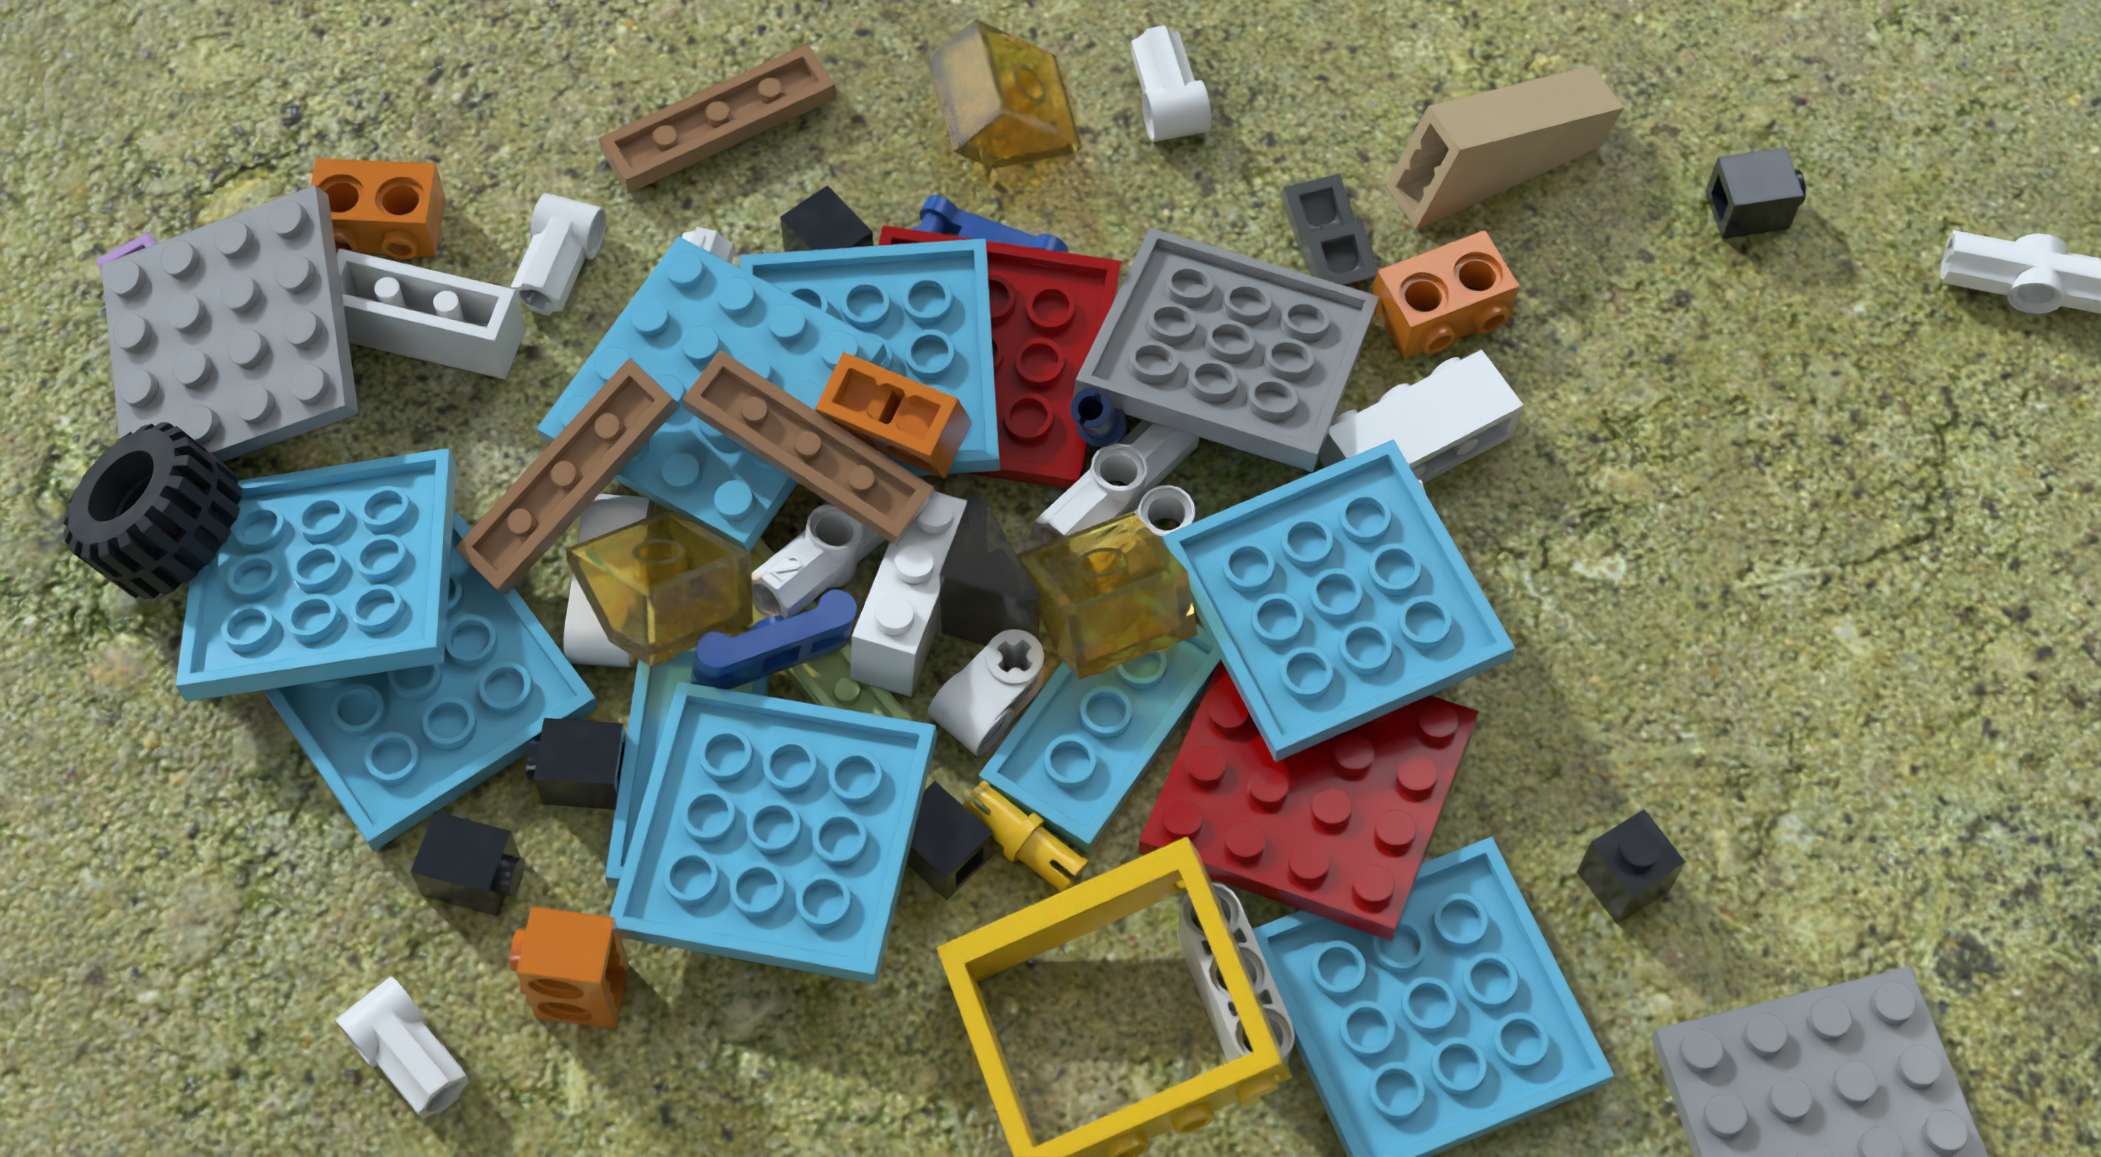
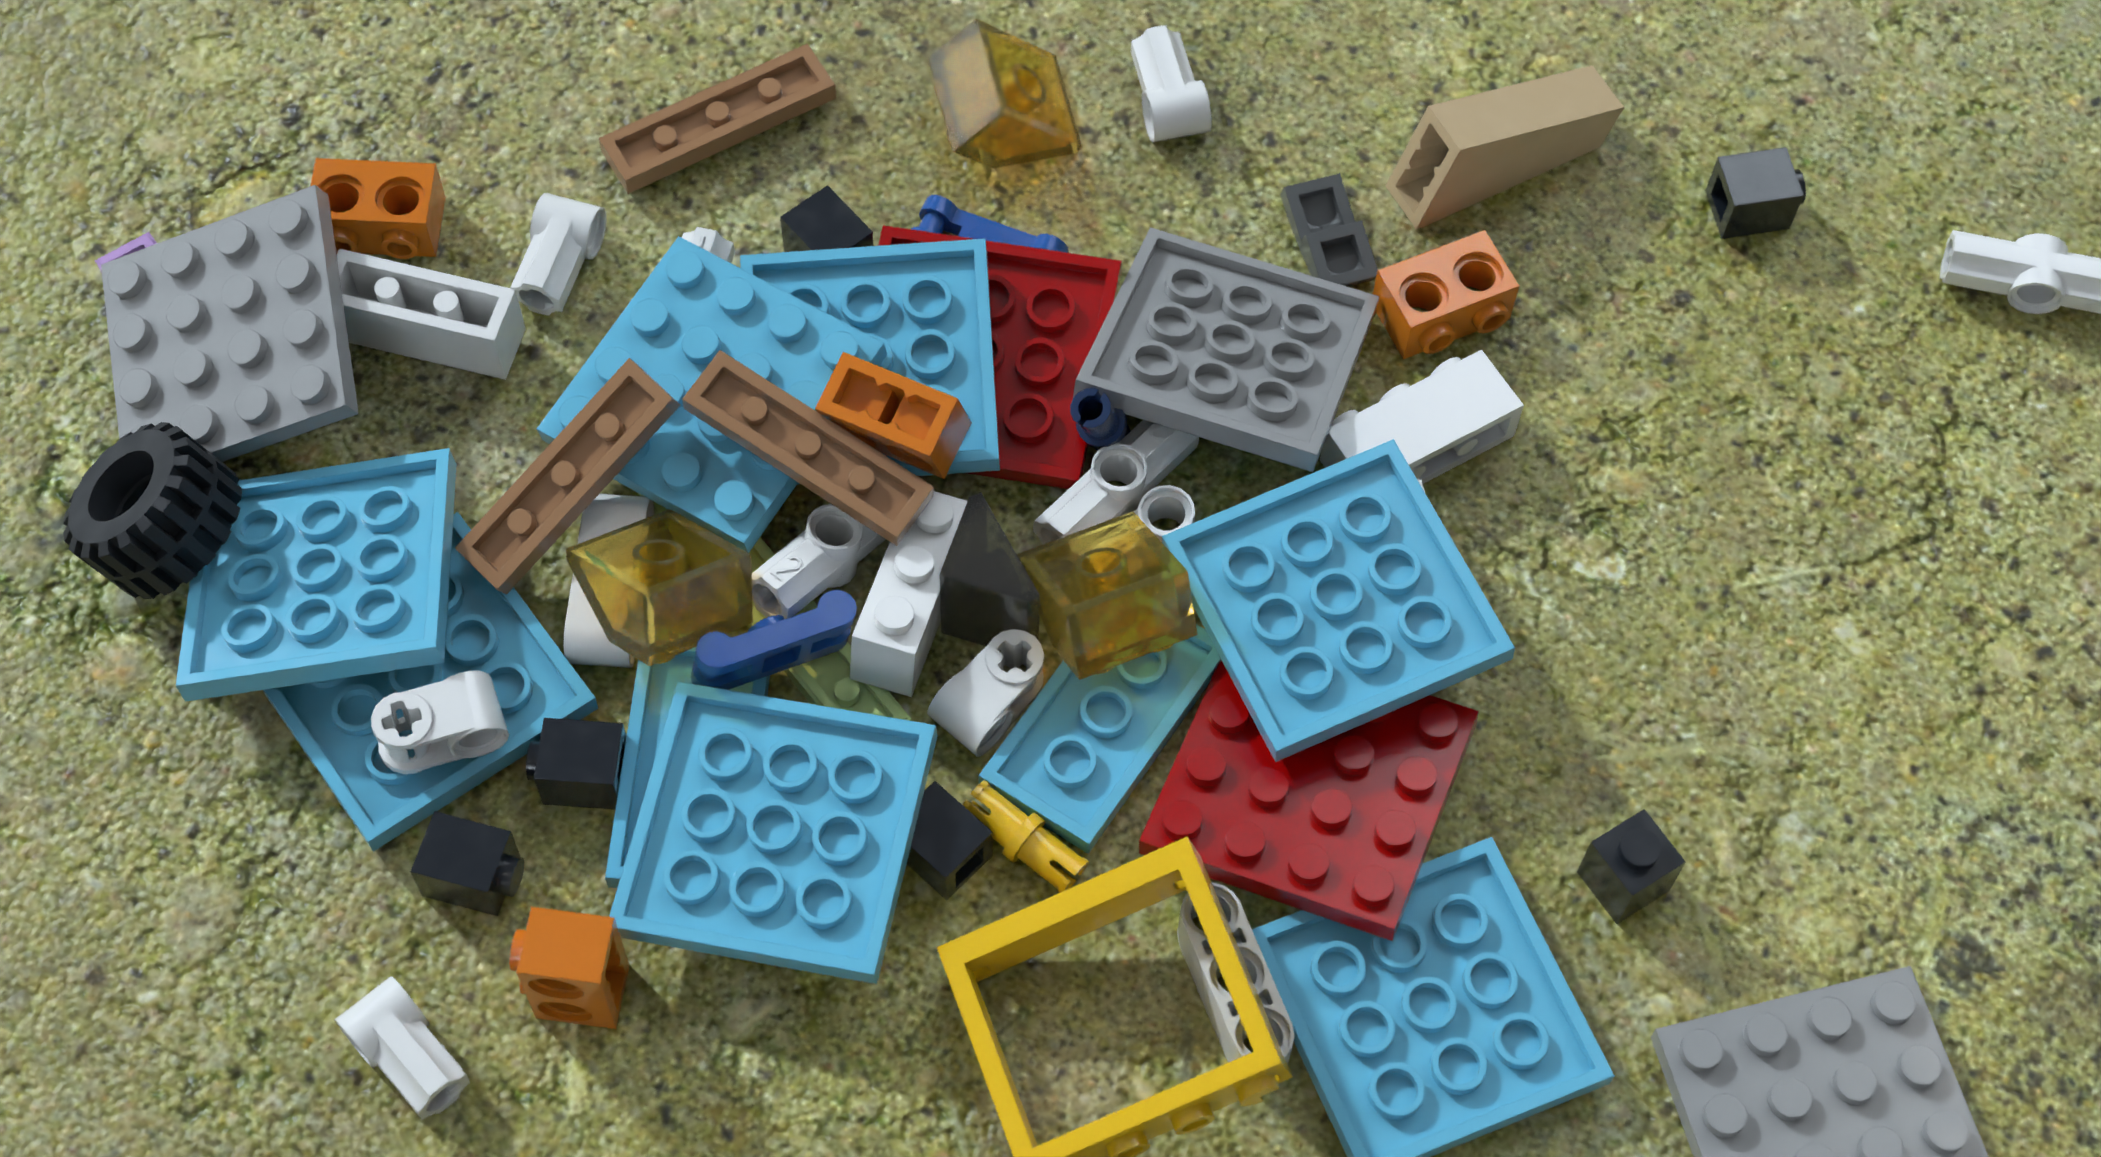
none -> white piece [371,671,509,774]

